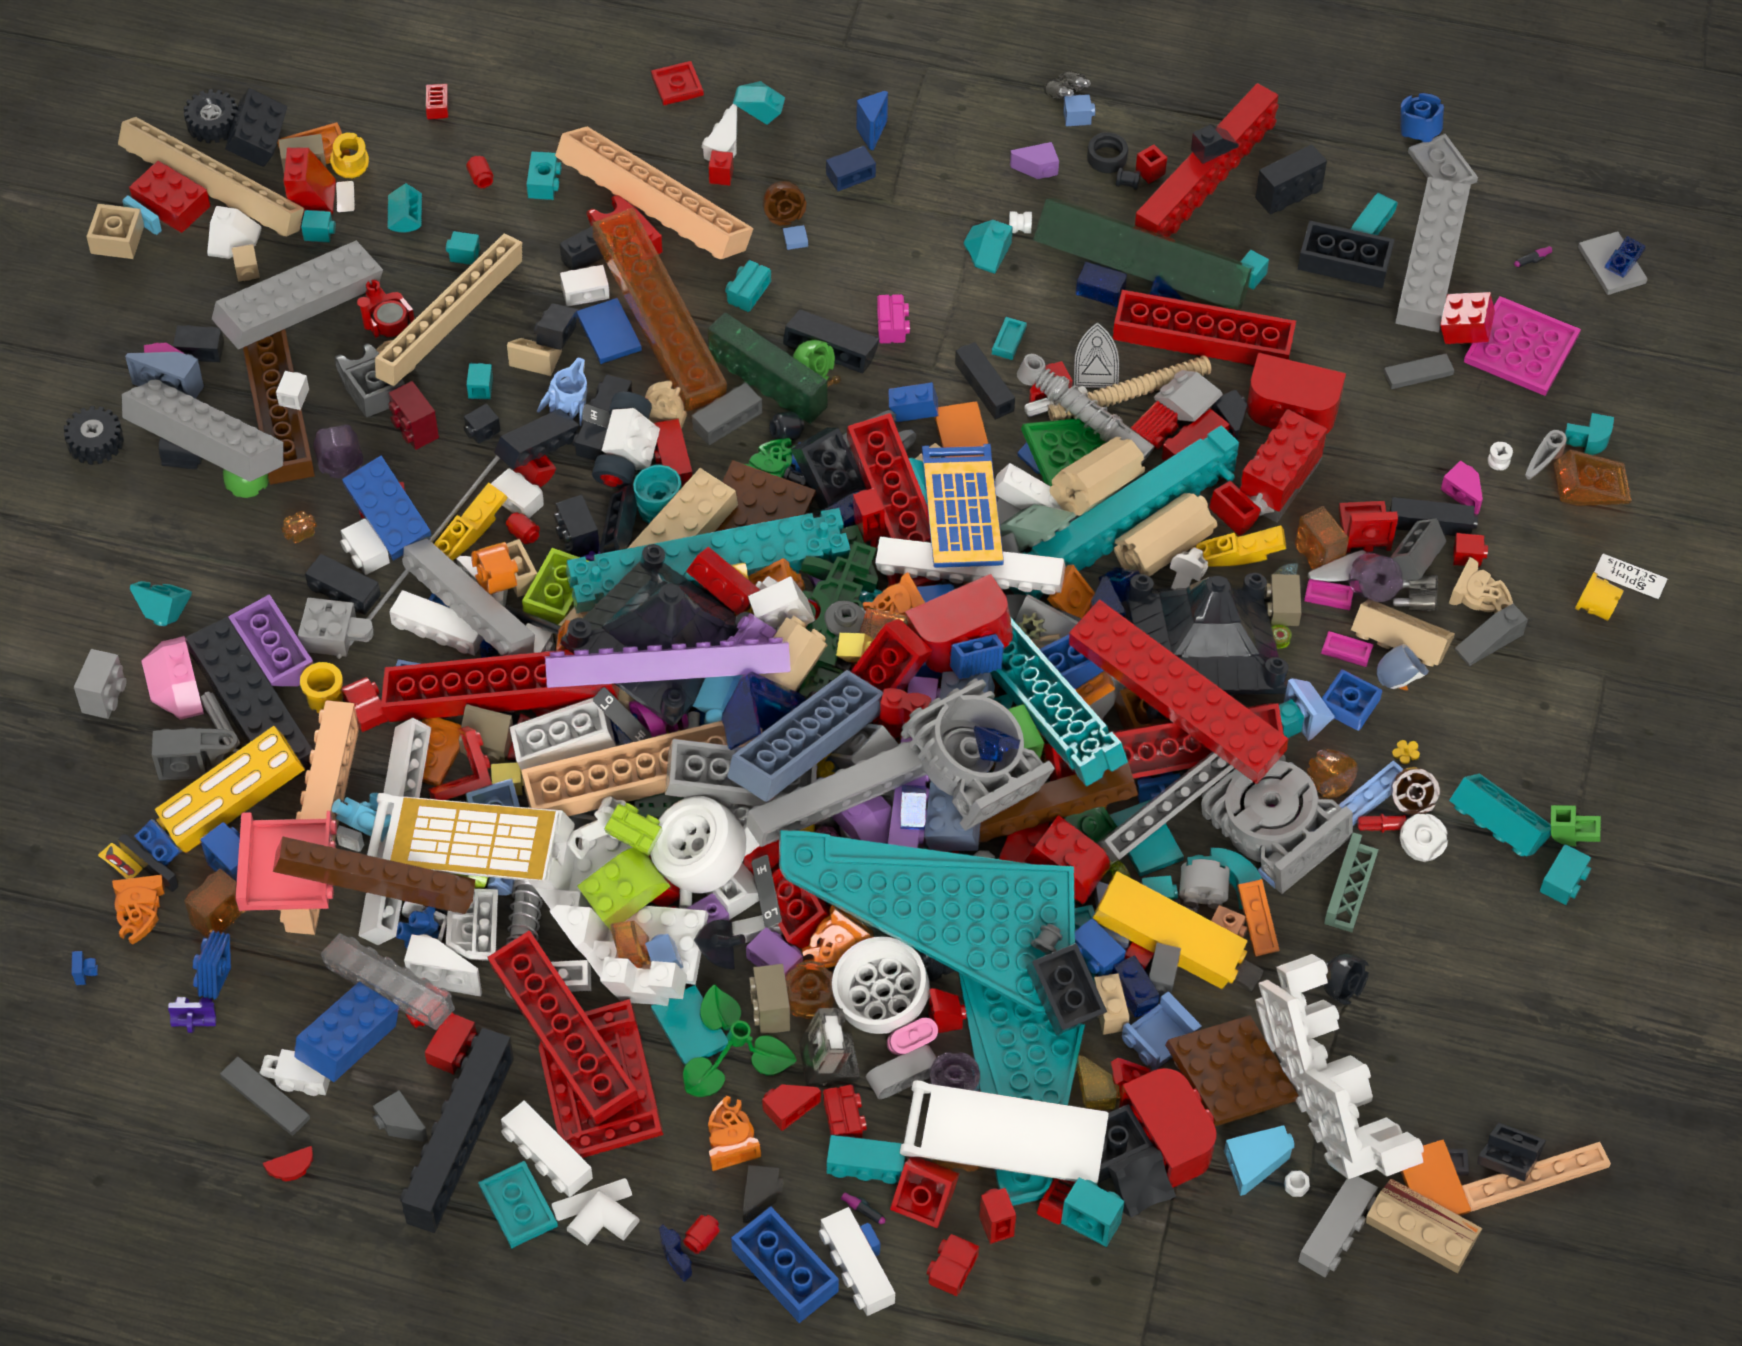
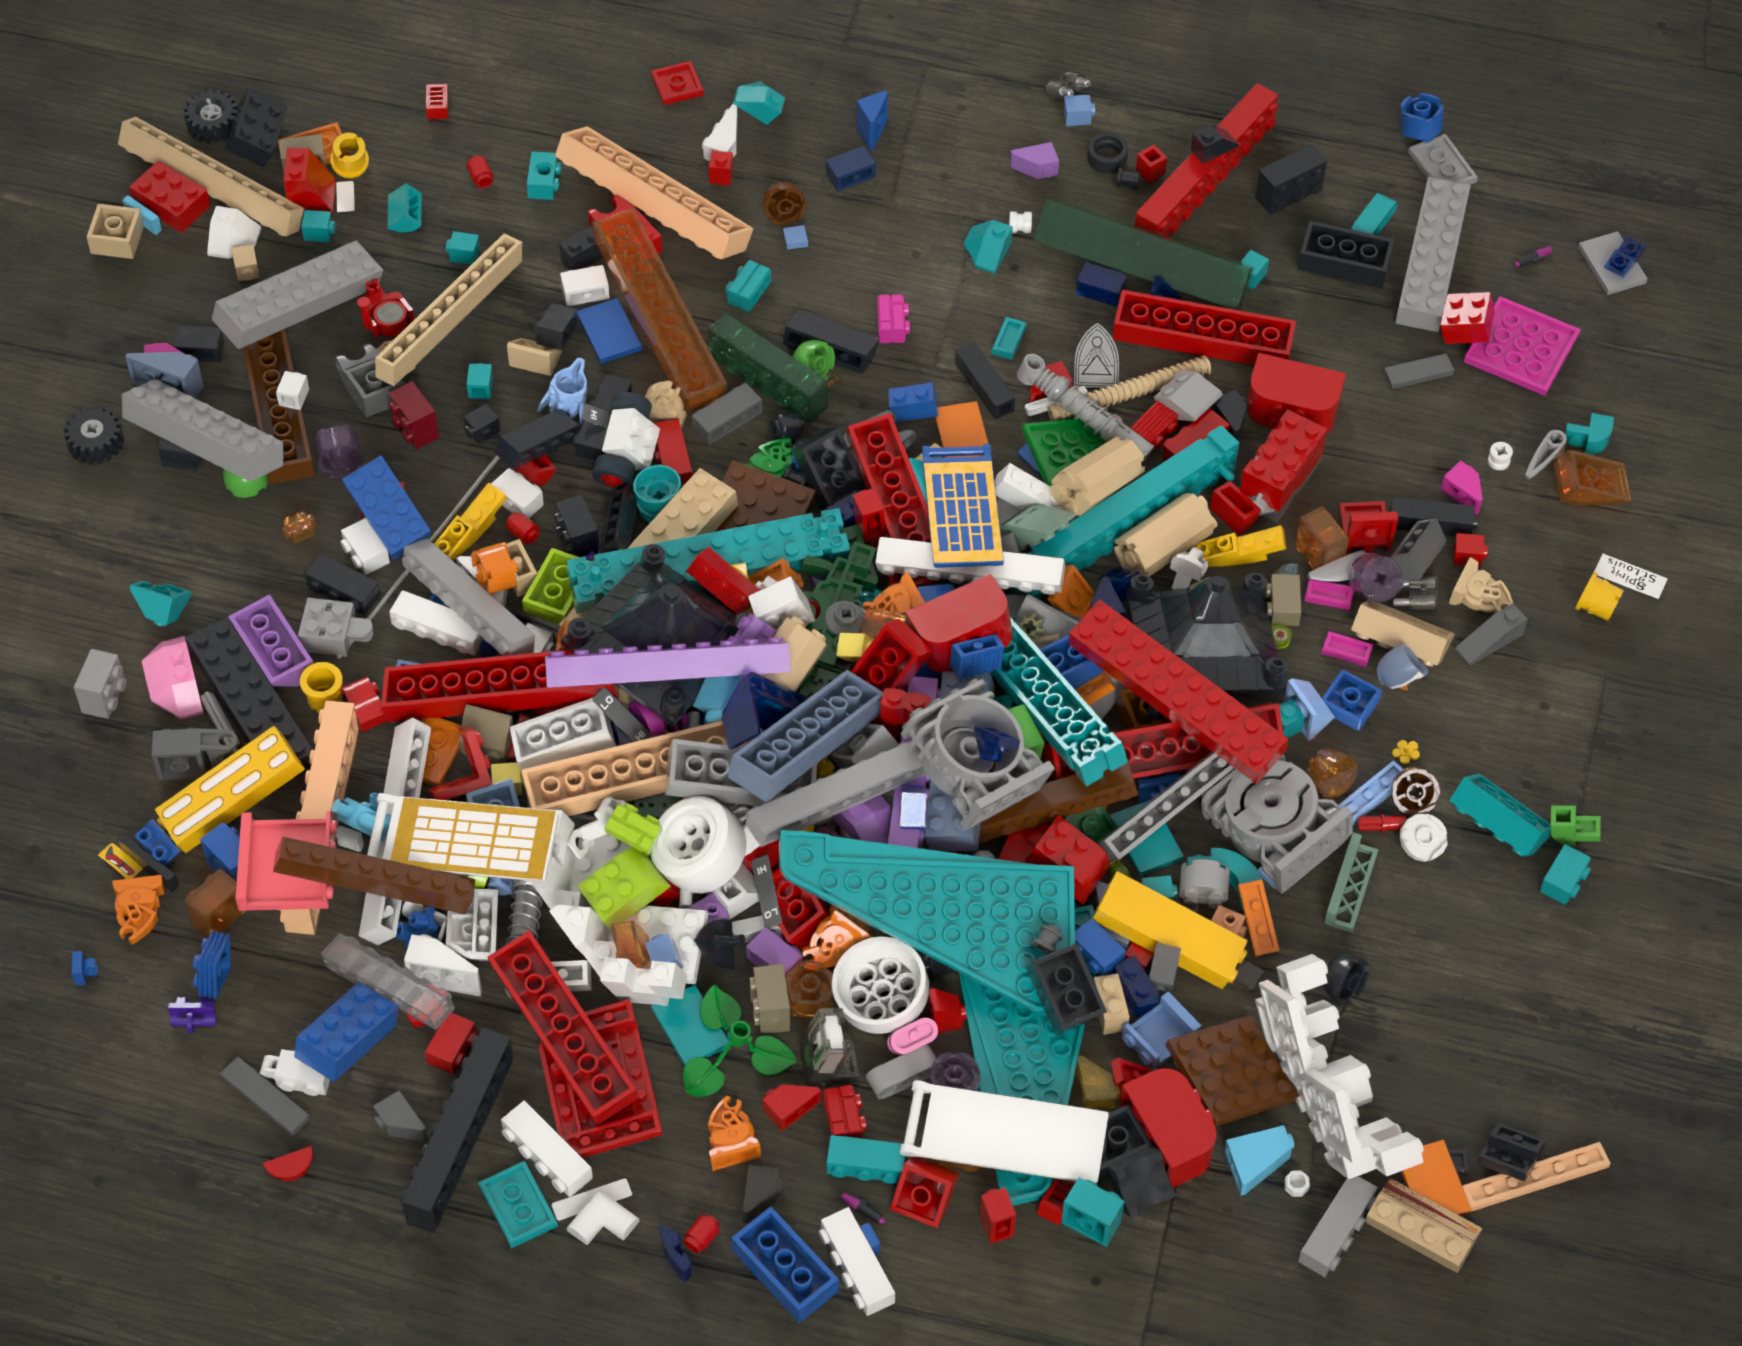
red brick [926,1234,979,1296] -> none

